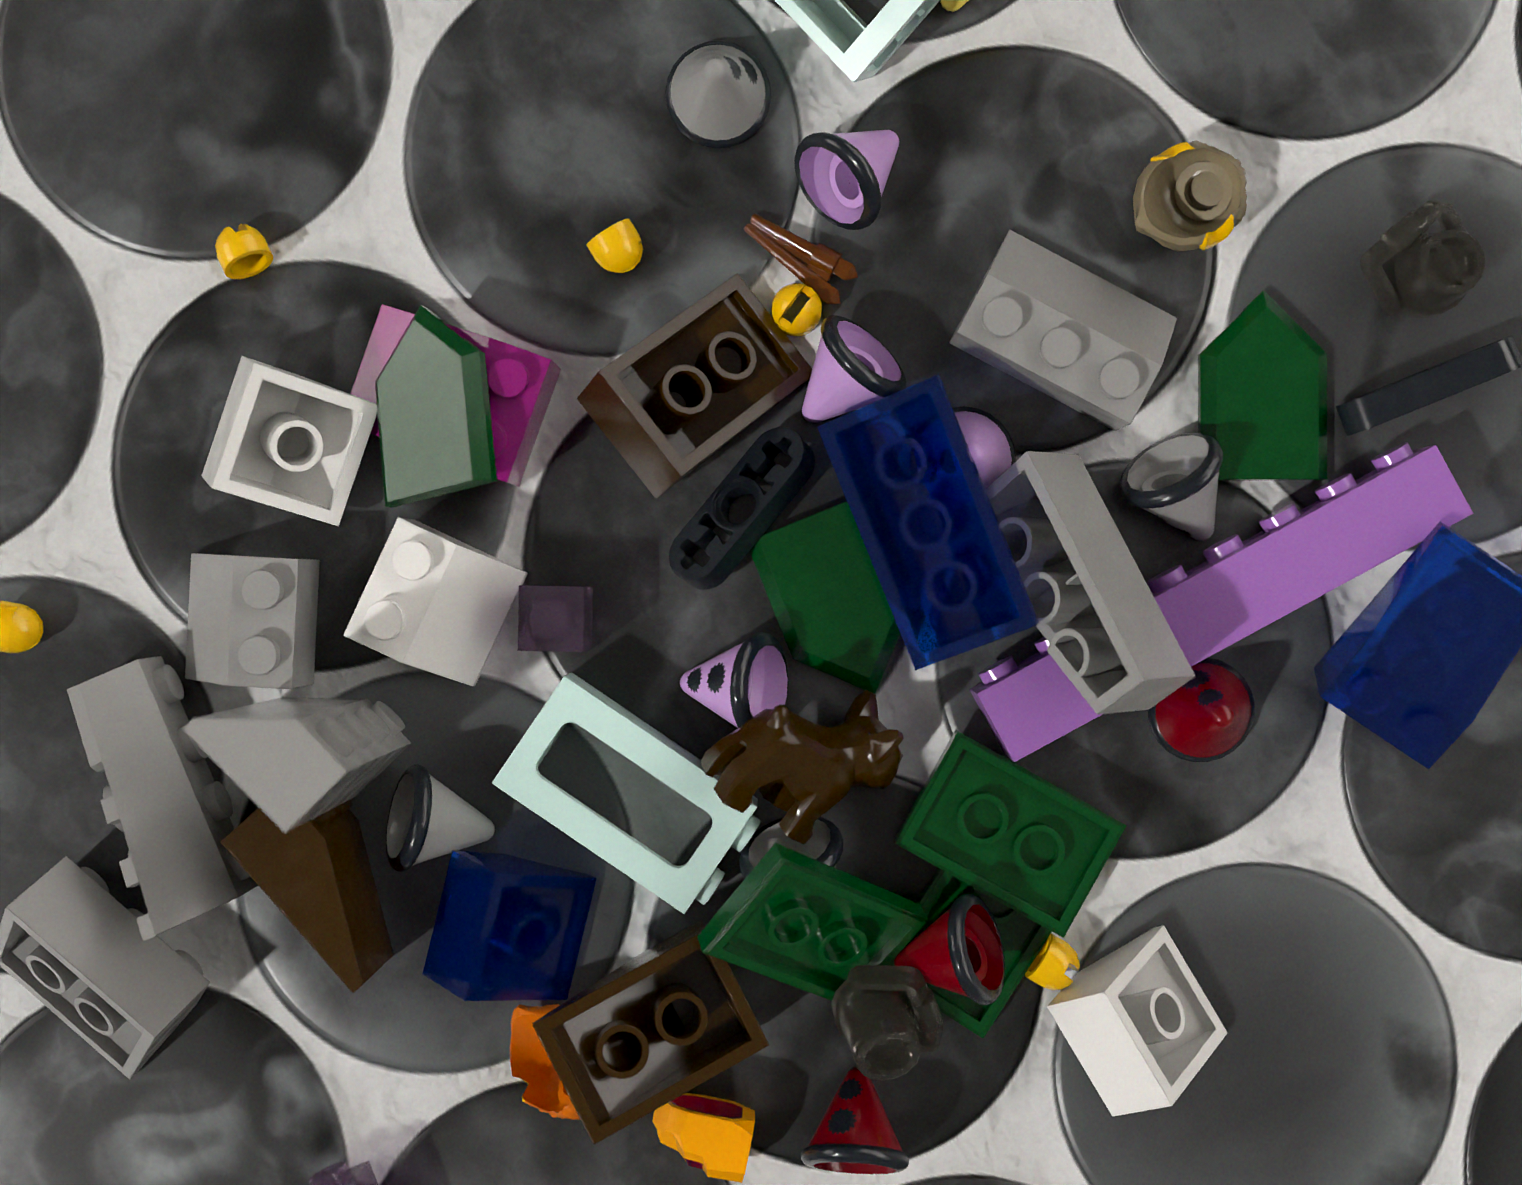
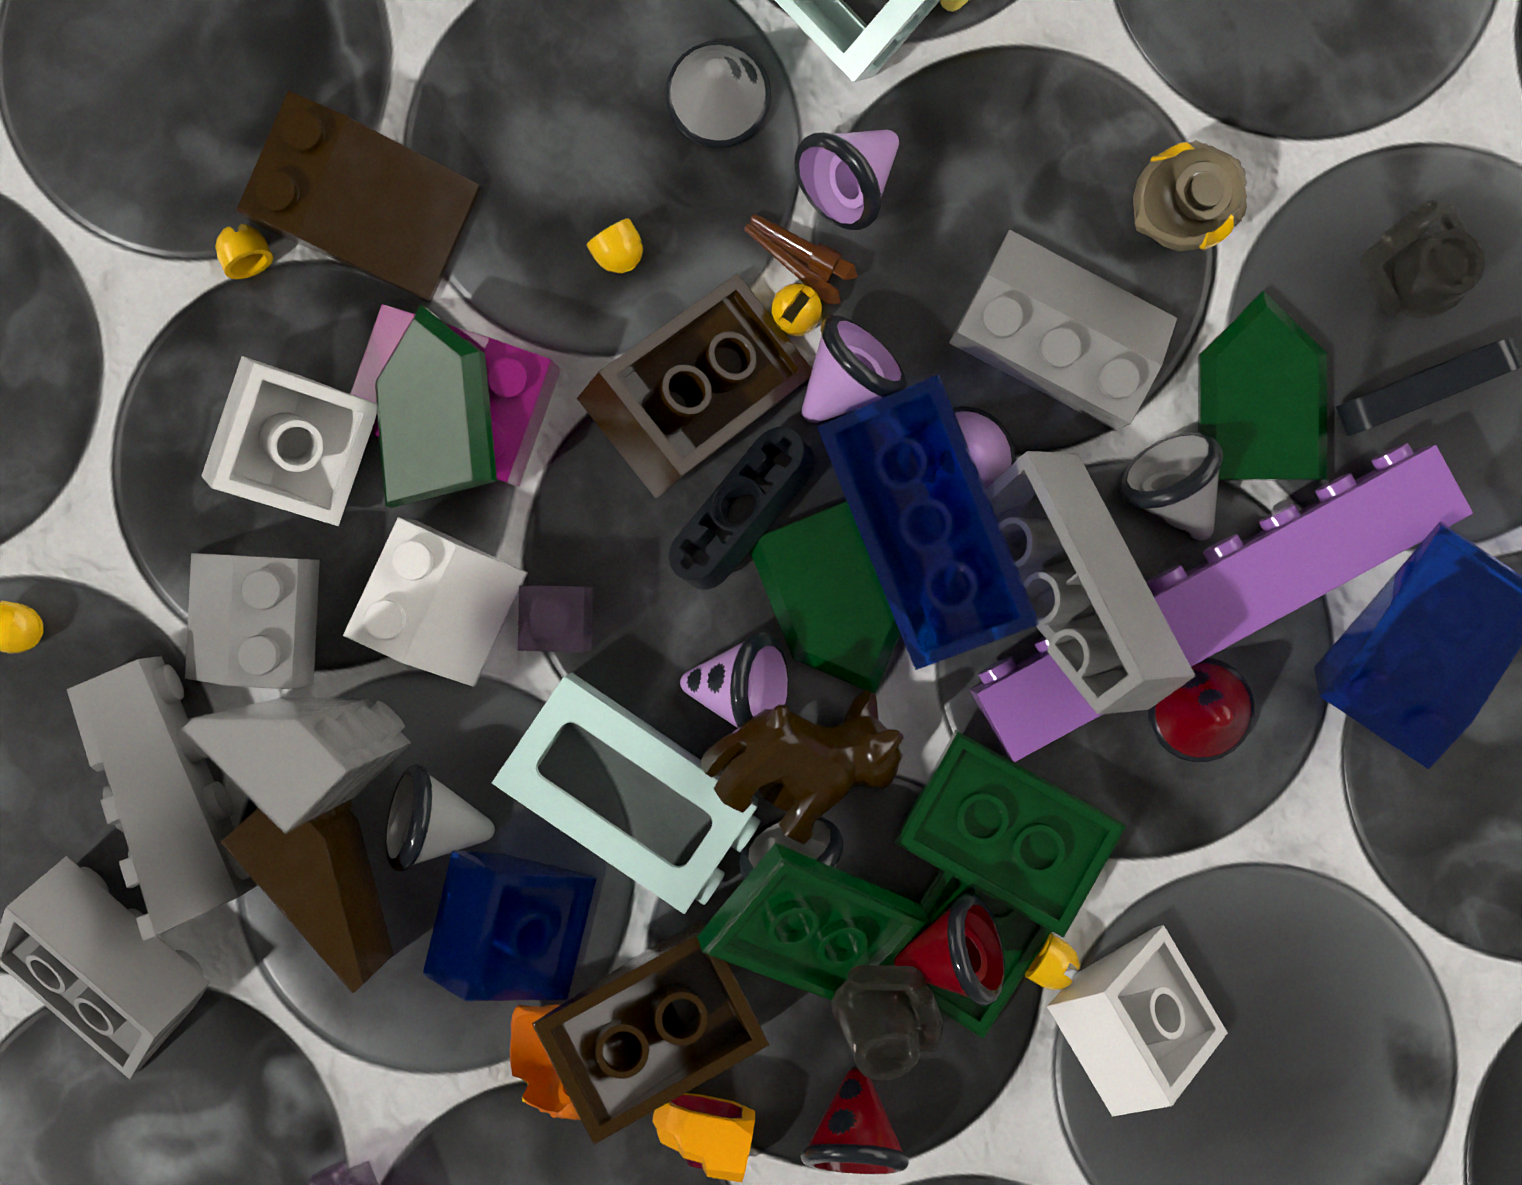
none -> dark brown slope [236,90,481,302]

